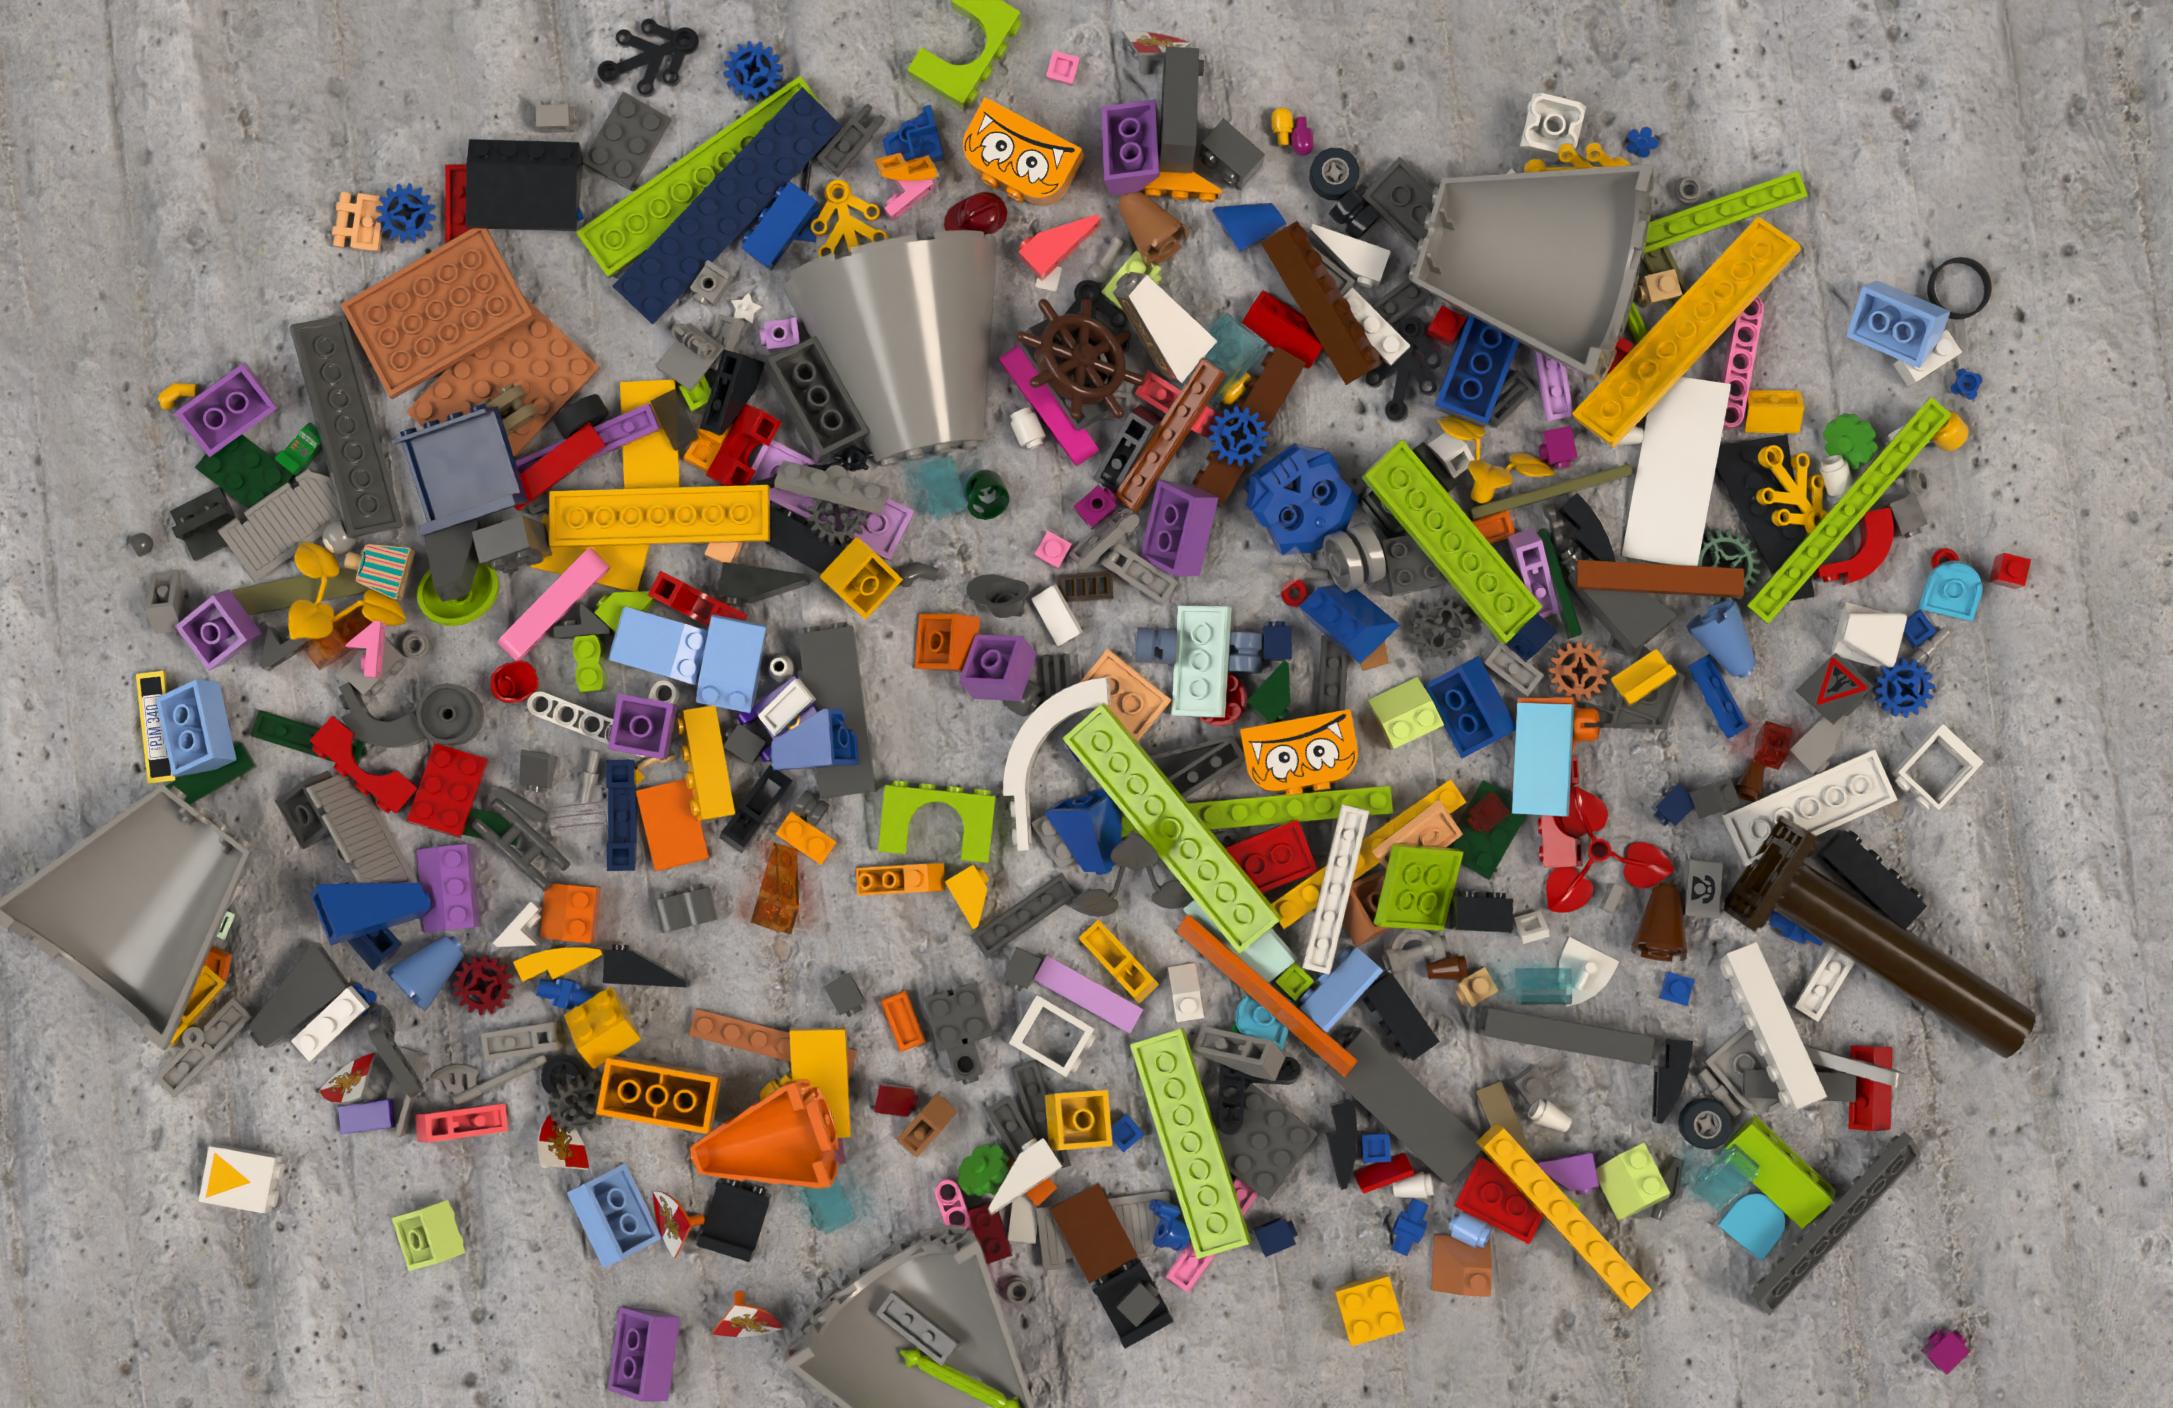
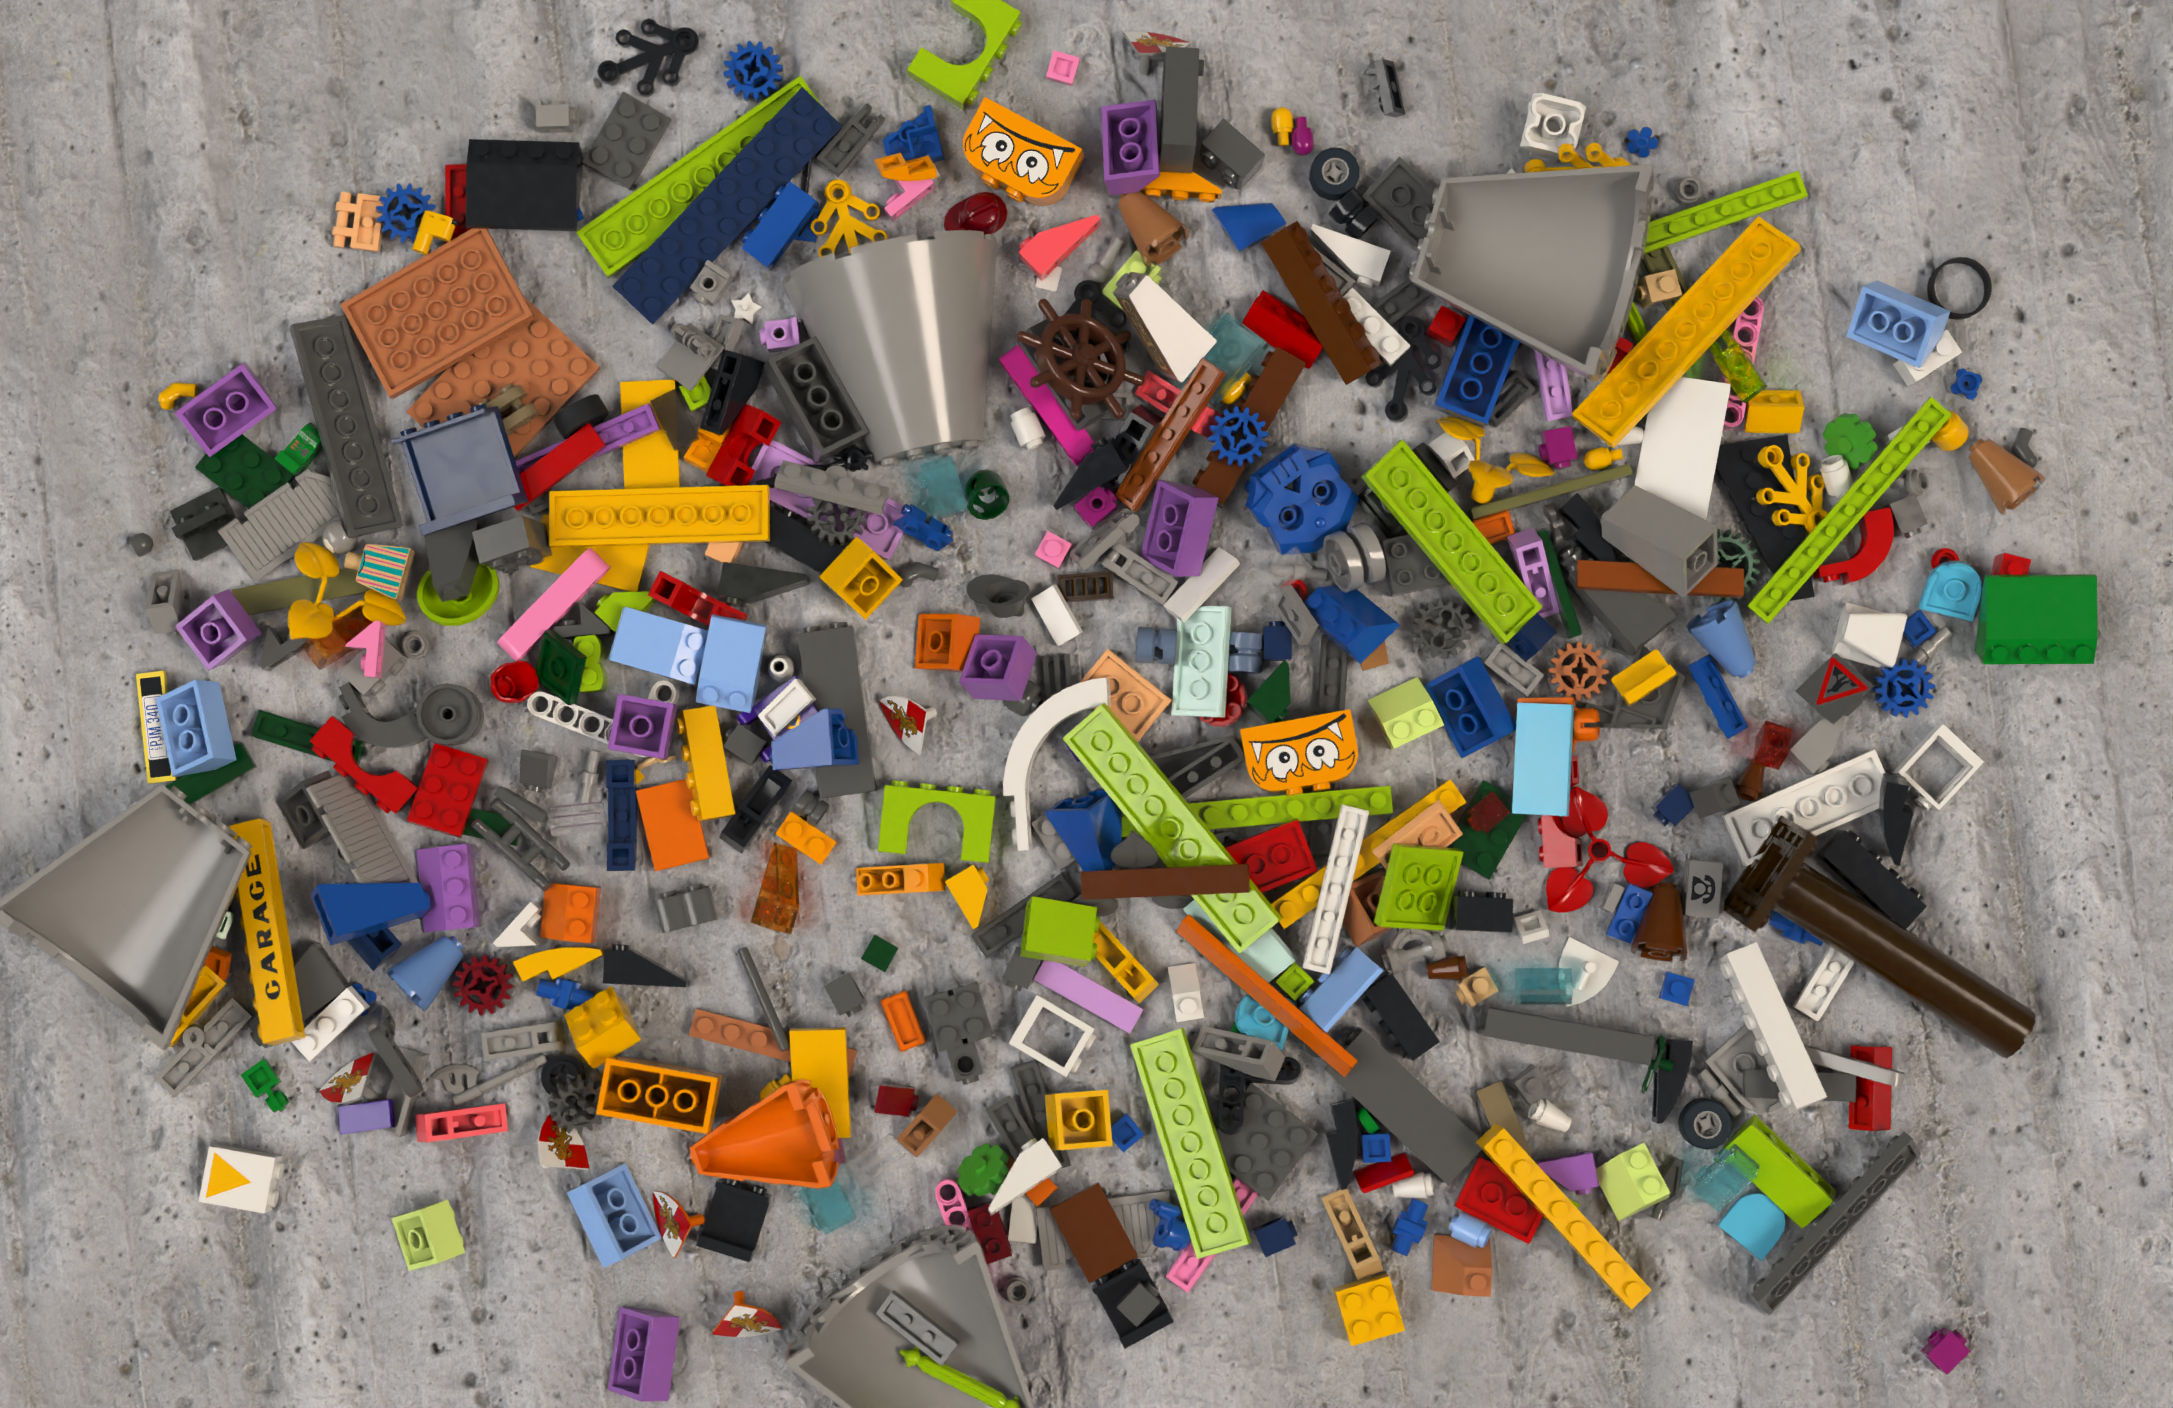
none -> yellow brick [228,818,306,1045]
none -> green plate [241,1059,289,1113]
none -> yellow piece [412,210,459,255]
none -> dark green tile [536,629,587,706]
none -> dark grey bar [737,947,790,1052]
none -> dark green tile [861,935,899,972]
none -> shield [879,695,937,755]
none -> blue hinge [893,504,953,551]
none -> lime brick [1020,896,1100,967]
none -> black slope [1053,437,1130,510]
none -> reddish brown tile [1081,864,1250,900]
none -> white tile [1163,547,1240,623]
none -> light grey plate [1273,585,1318,645]
none -> tan slope [1321,1189,1383,1281]
none -> green tile [1355,1106,1380,1134]
none -> black plate [1365,59,1405,118]
none -> yellow cylinder [1584,447,1623,471]
none -> light grey slope [1600,485,1718,597]
none -> blue hinge [1606,883,1653,944]
none -> dark green piece [1641,1033,1674,1094]
none -> clear neon green hinge [1709,329,1768,403]
none -> black slope [1879,773,1913,866]
none -> medium nougat cone [1969,438,2046,515]
none -> green slope [1975,574,2098,665]
none -> dark grey arm [2012,428,2038,468]

